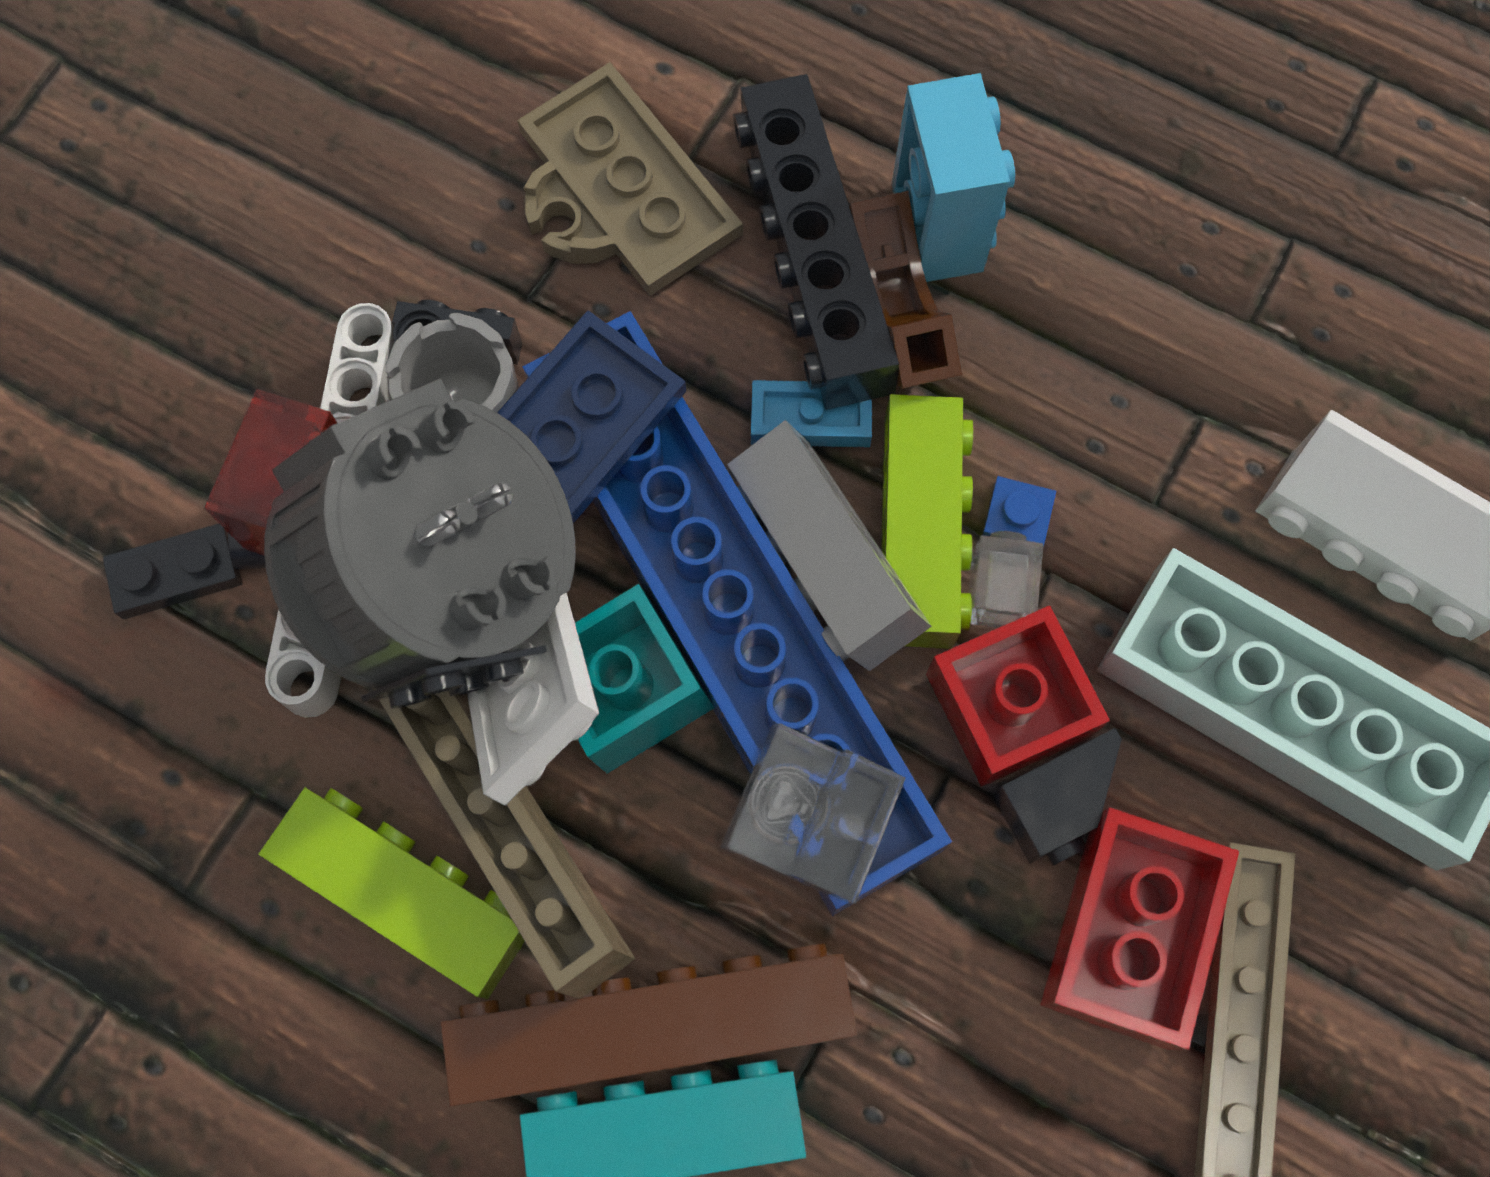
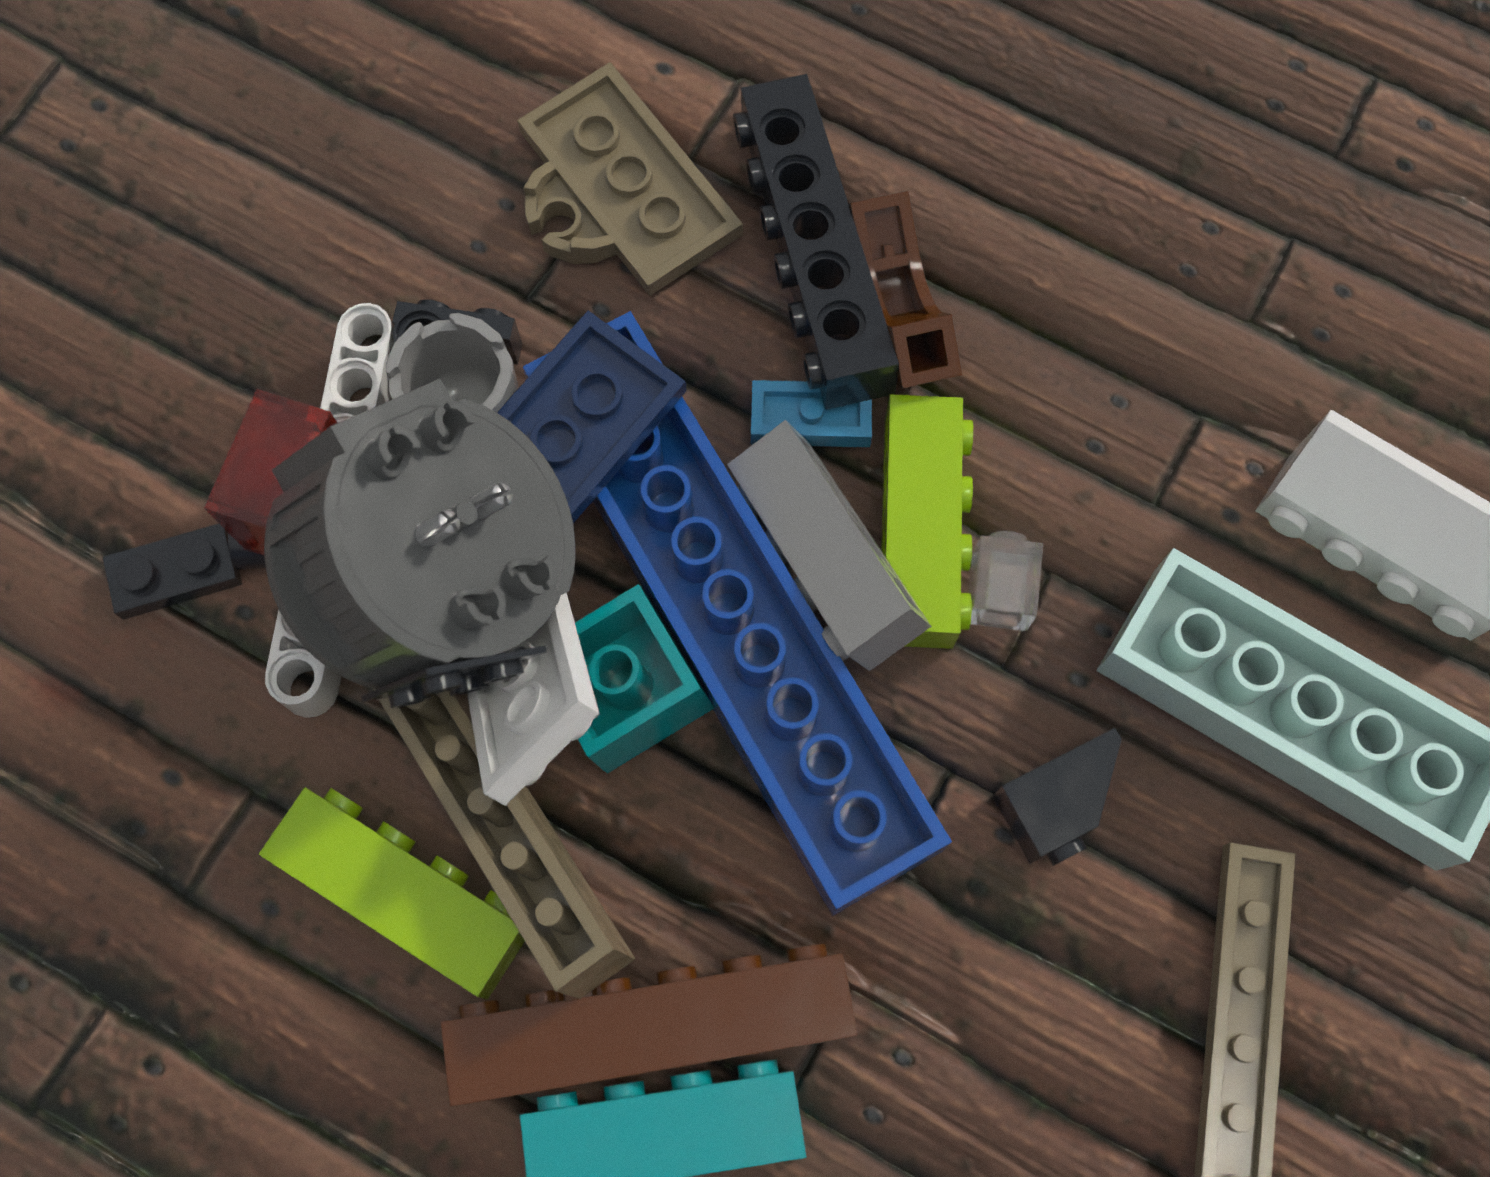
clear slope [720,723,906,904] -> none
medium azure brick [892,73,1015,282] -> none
red brick [926,605,1110,787] -> none
blue plate [981,476,1057,554] -> none
red brick [1040,807,1240,1050] -> none

